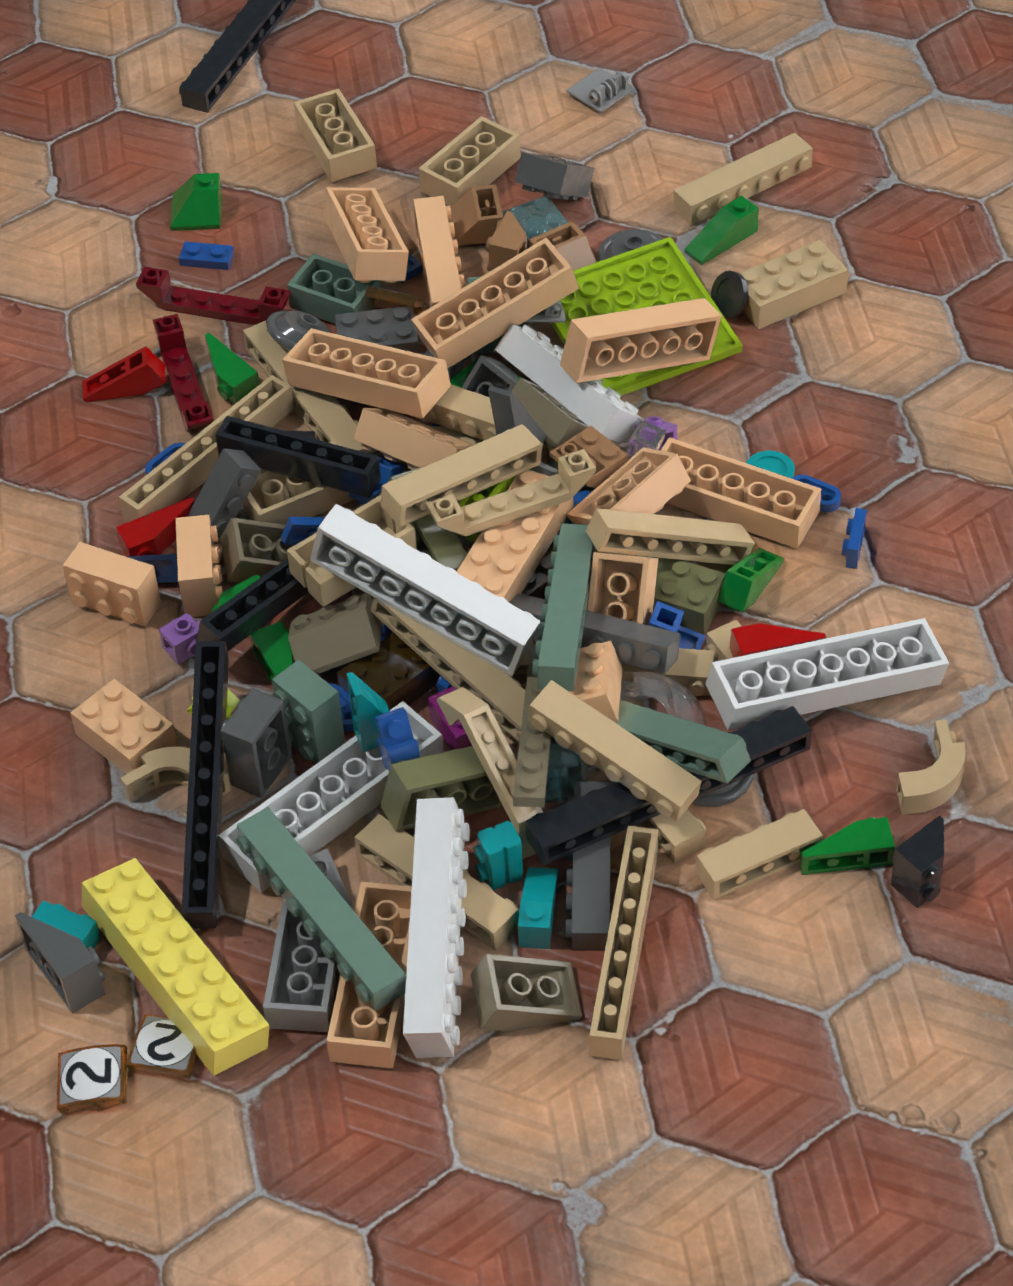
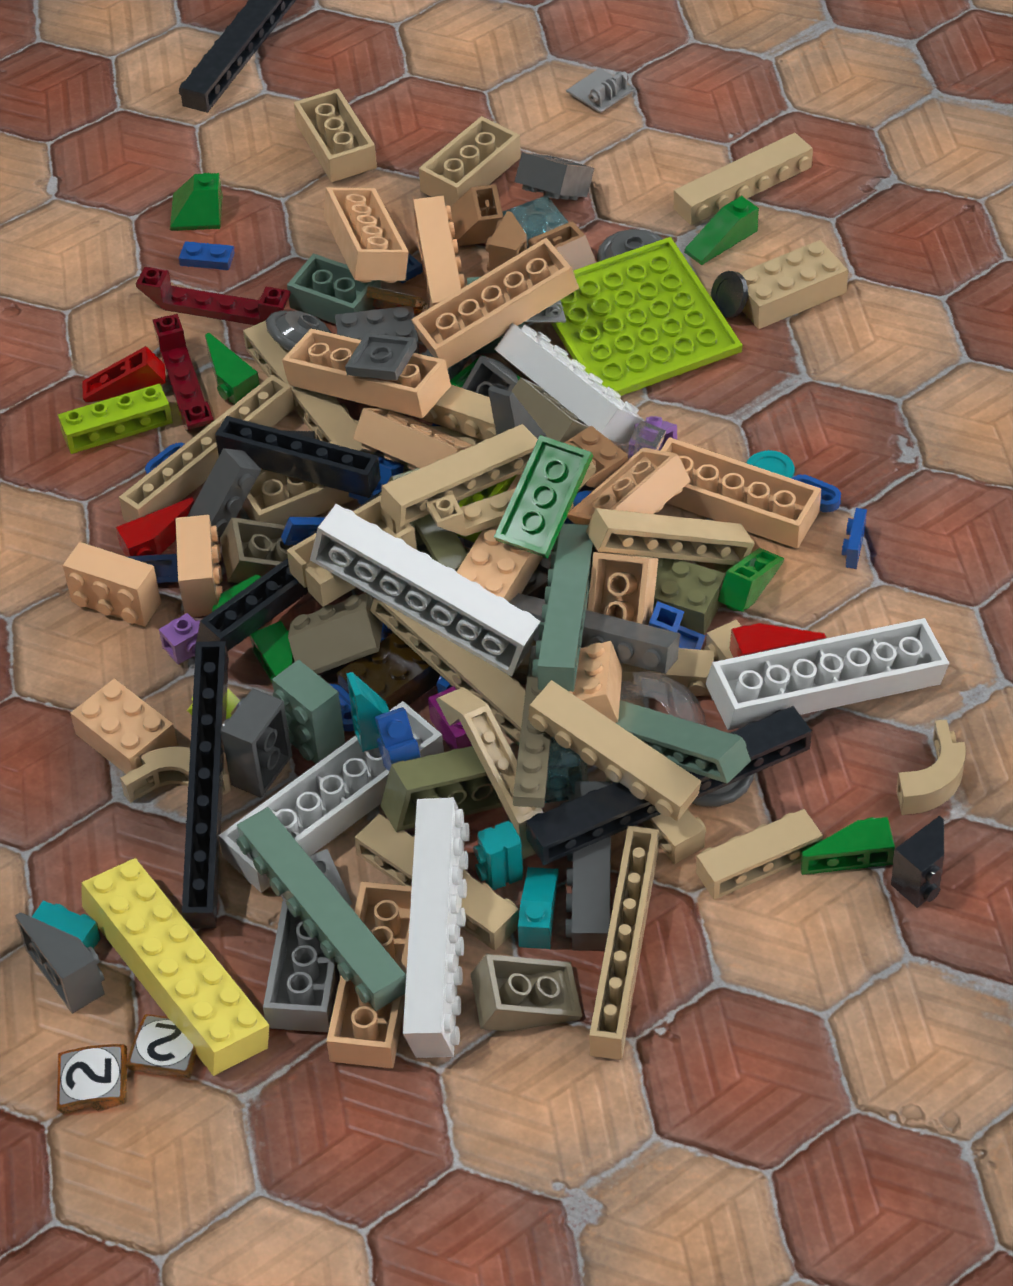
light nougat brick [560,298,722,383] -> none
none -> lime brick [58,384,173,454]
none -> dark grey plate [345,333,417,381]
none -> plate [494,435,594,559]

